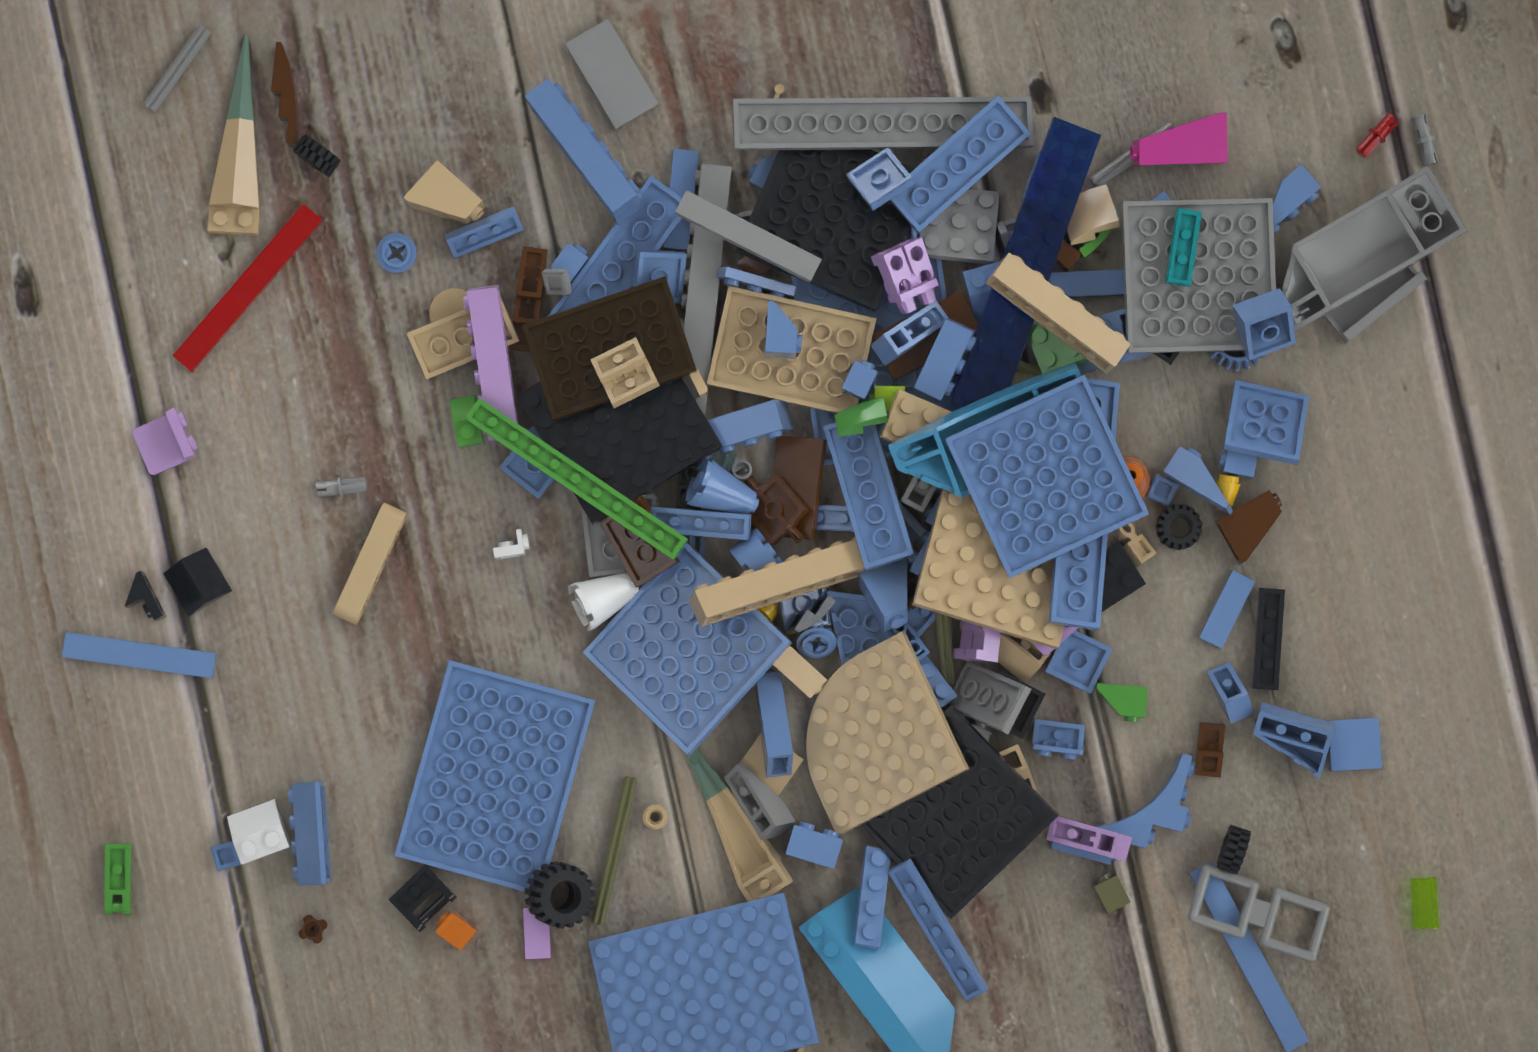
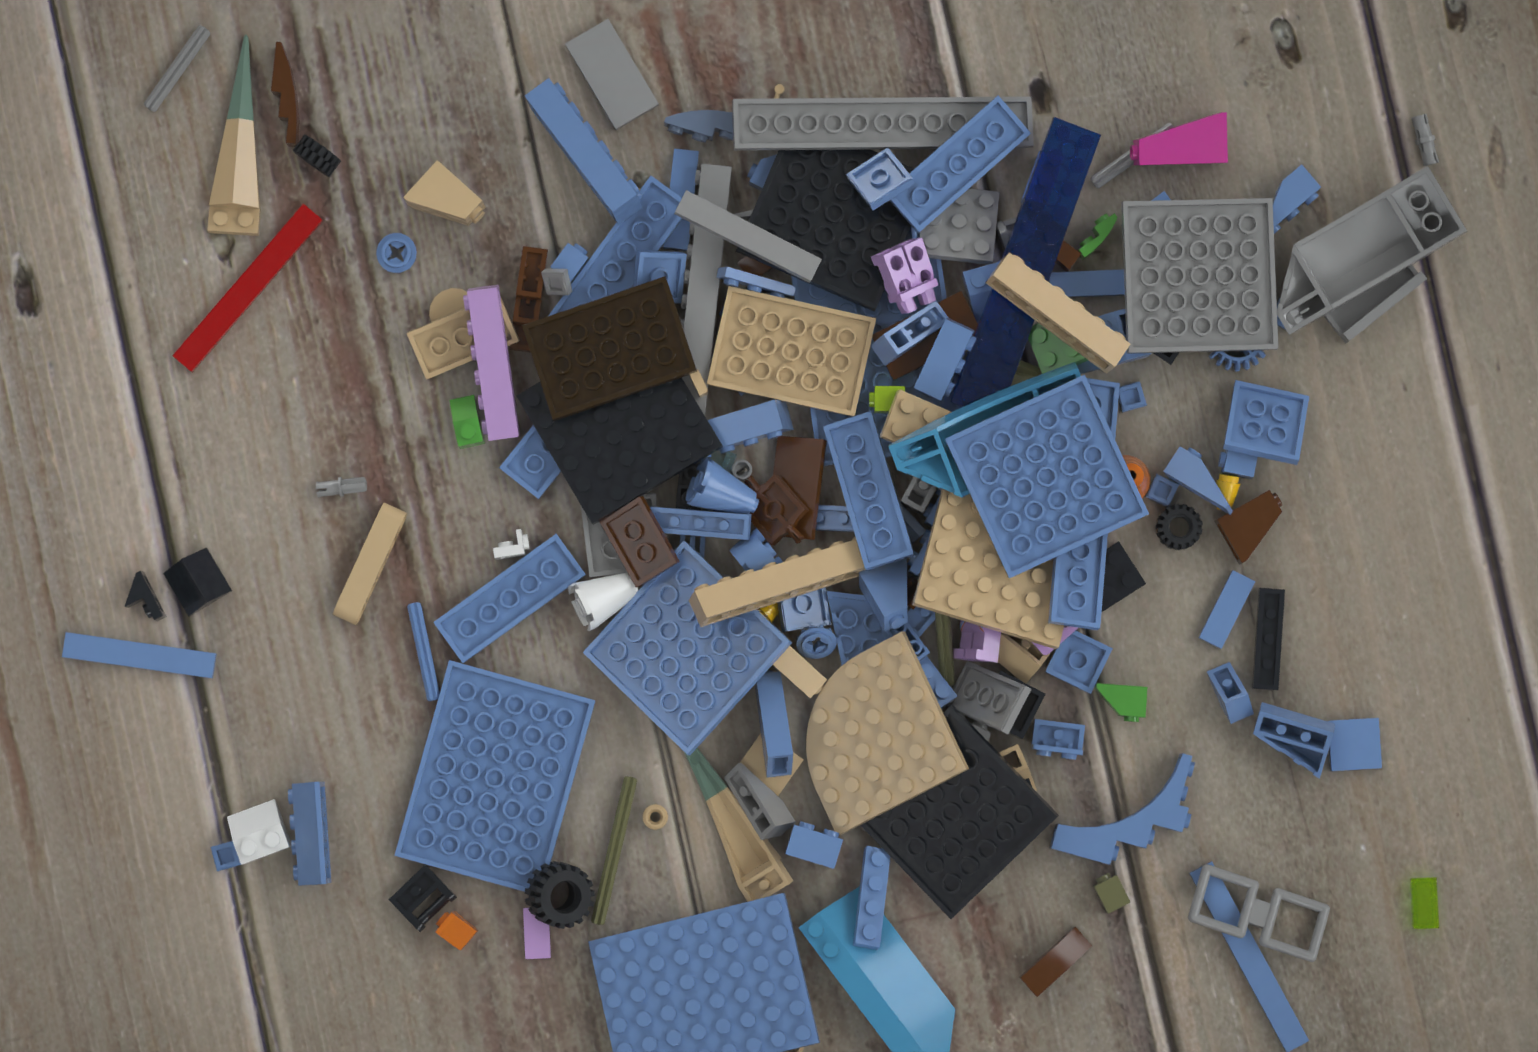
bright green plate [104,844,132,915] -> none
lavender bracket [132,408,198,475] -> none
reddish brown plate [298,915,327,944] -> none
medium blue plate [444,206,524,259] -> none
bright green plate [465,398,688,560] -> none
tan slope [590,337,660,408] -> none
medium blue slope [765,301,802,359] -> none
slope [785,595,836,635] -> none
bright green slope [835,397,888,437] -> none
medium blue brick [841,359,878,401] -> none
medium blue tile [887,859,989,1001] -> none
lavender slope [1046,817,1132,862] -> none
tan slope [1059,184,1120,245] -> none
tan plate [1114,523,1157,568] -> none
teal tile [1165,208,1202,287] -> none
reddish brown slope [1195,722,1226,778] -> none
black tyre [1217,825,1251,874] -> none
medium blue slope [1233,288,1296,360] -> none
red axle [1356,113,1399,158] -> none
none -> medium blue axle [407,602,440,701]
none -> medium blue plate [433,534,586,663]
none -> sand blue slope [664,110,733,143]
none -> reddish brown slope [1019,927,1092,997]
none -> medium blue tile [1118,381,1147,413]

